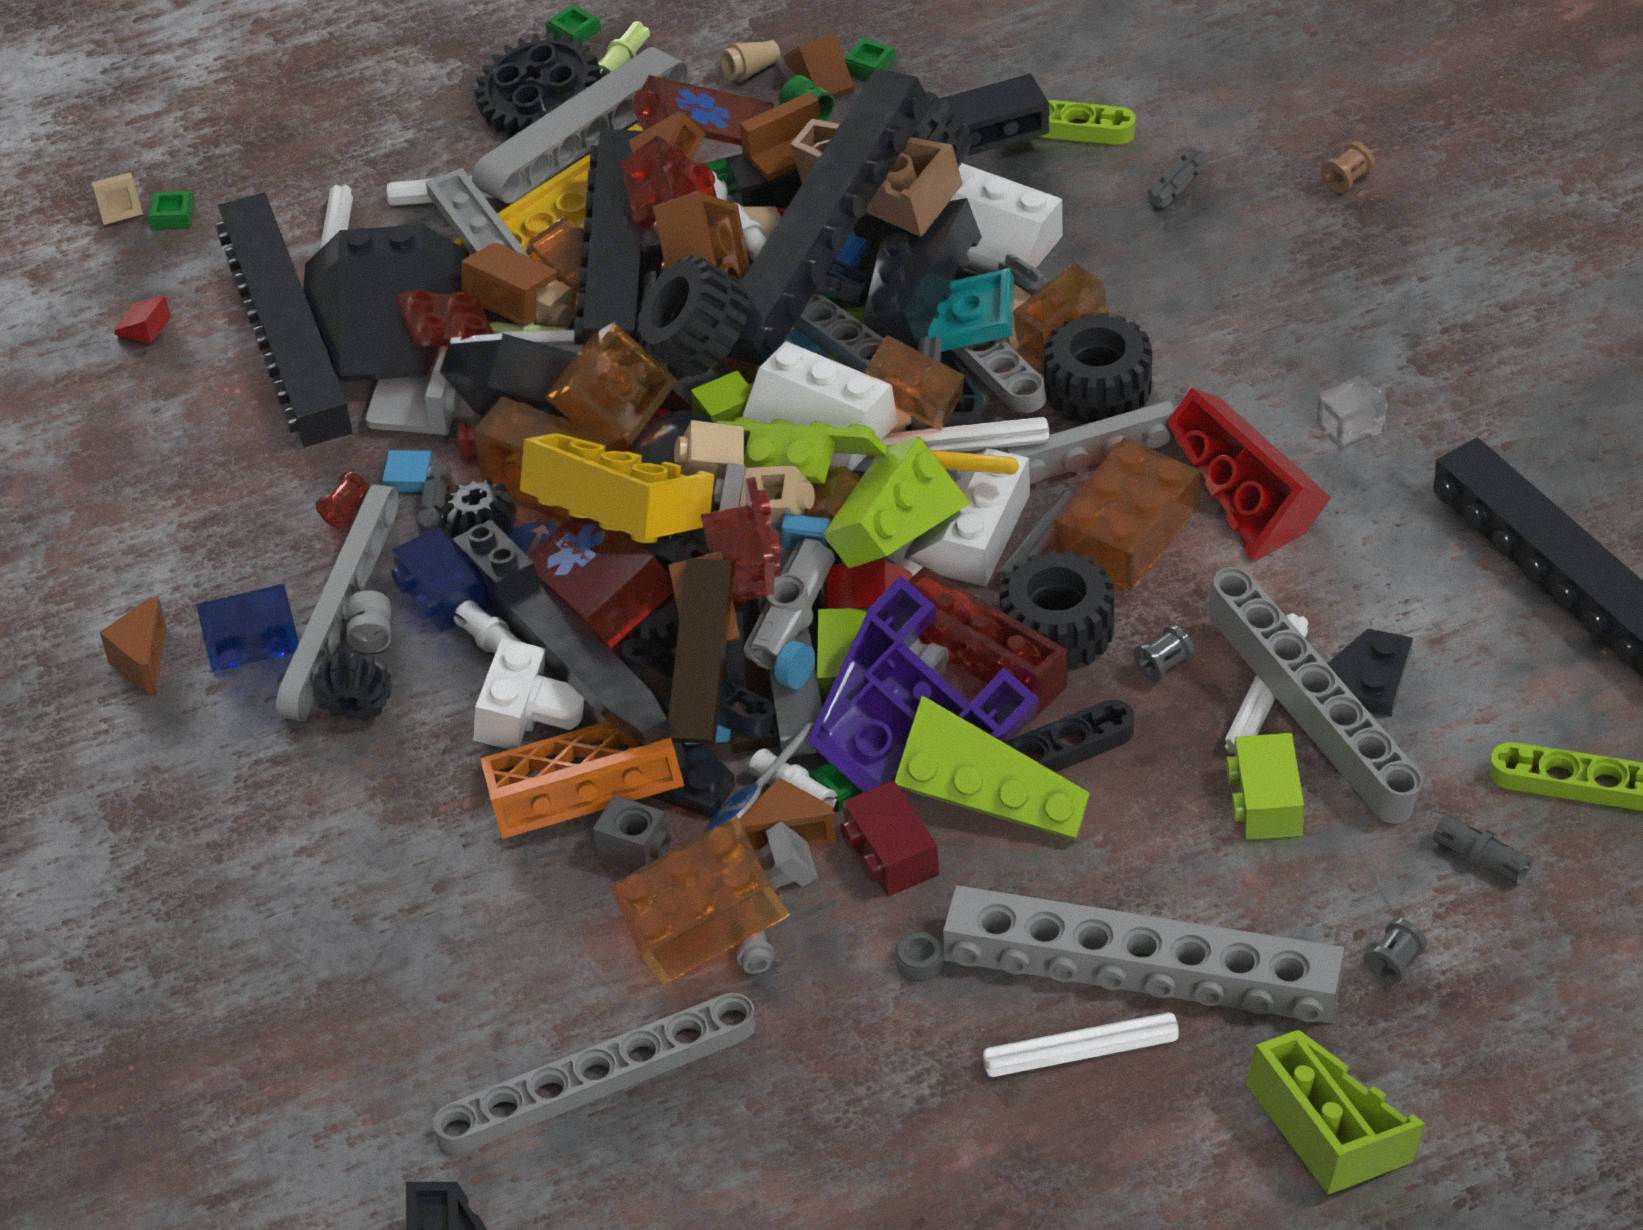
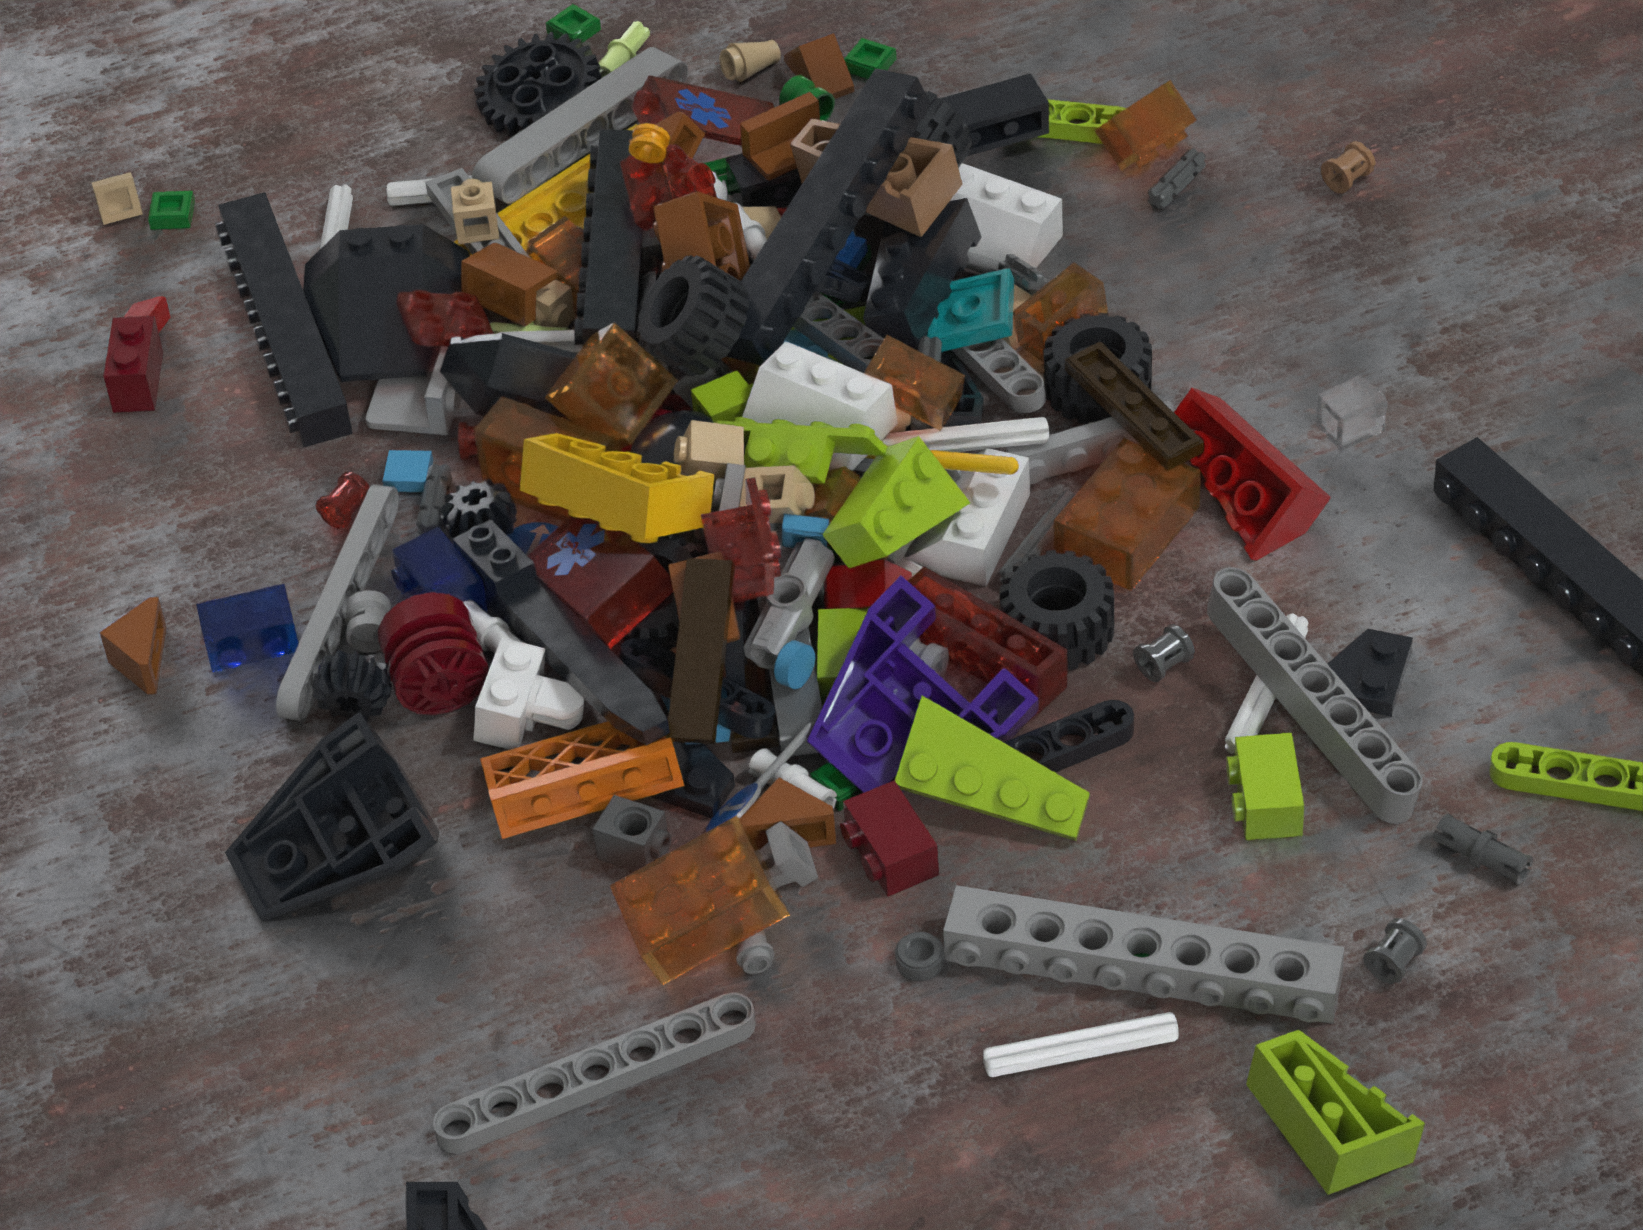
none -> dark red brick [103,316,163,413]
none -> black wedge [225,712,440,921]
none -> dark red wheel [378,592,489,715]
none -> tan brick [451,179,500,244]
none -> light orange bush [629,123,670,163]
none -> dark brown tile [1065,341,1204,471]
none -> clear orange brick [1095,80,1197,171]

